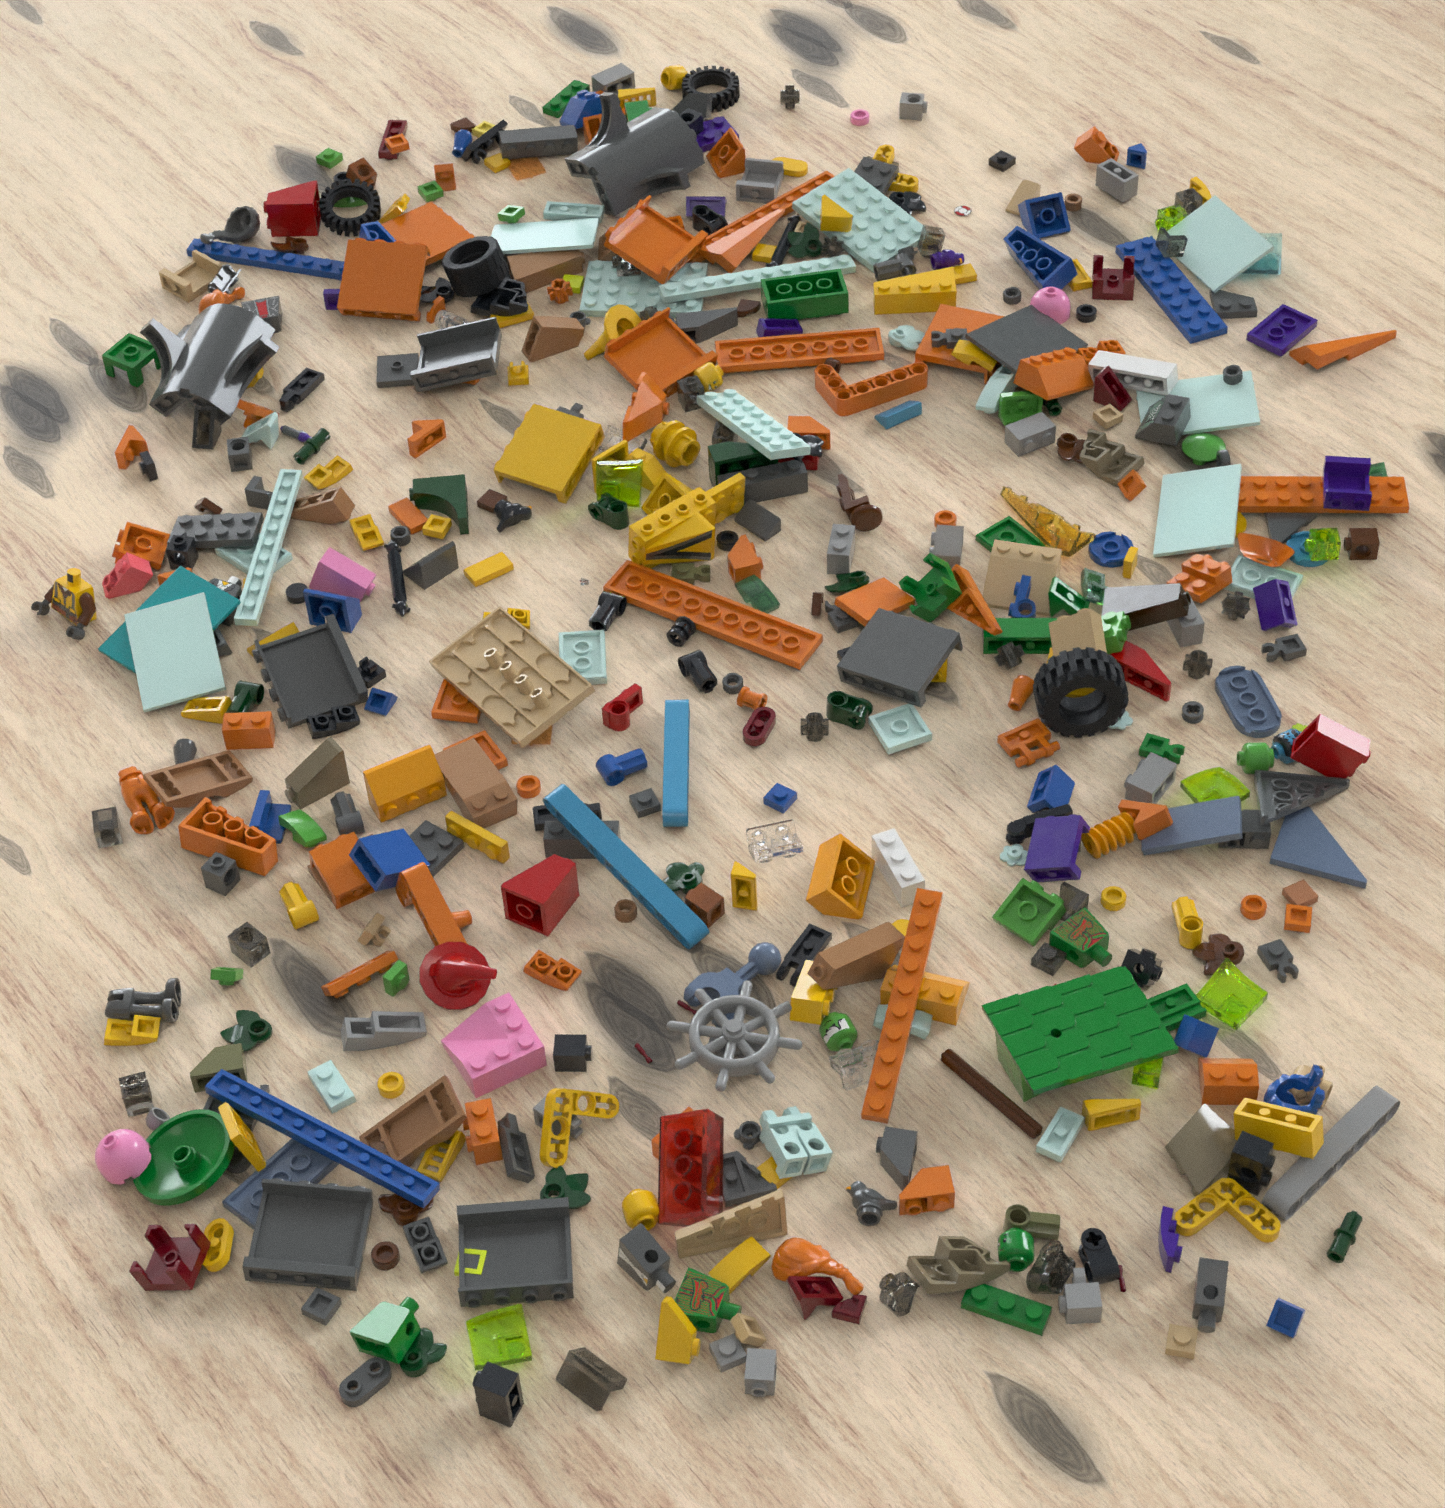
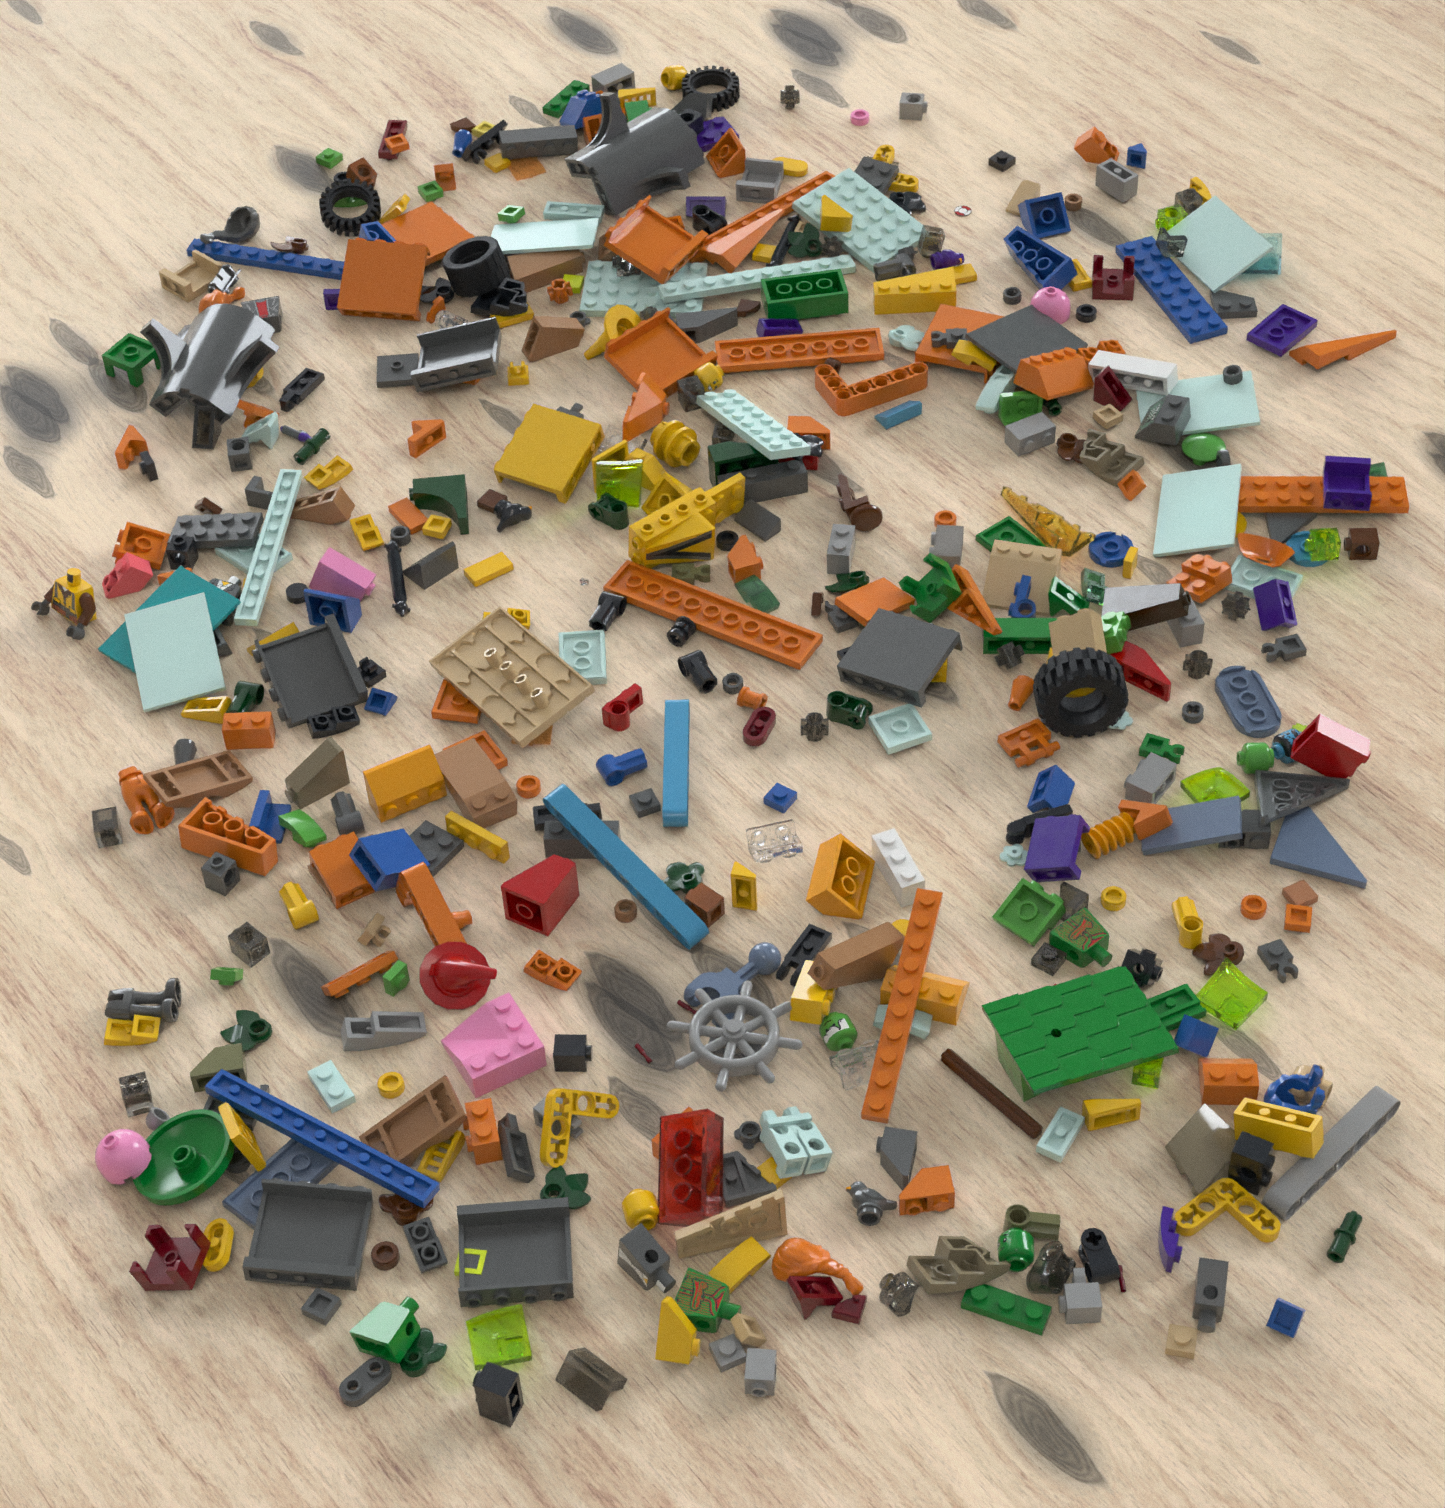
red slope [263,180,321,237] -> none

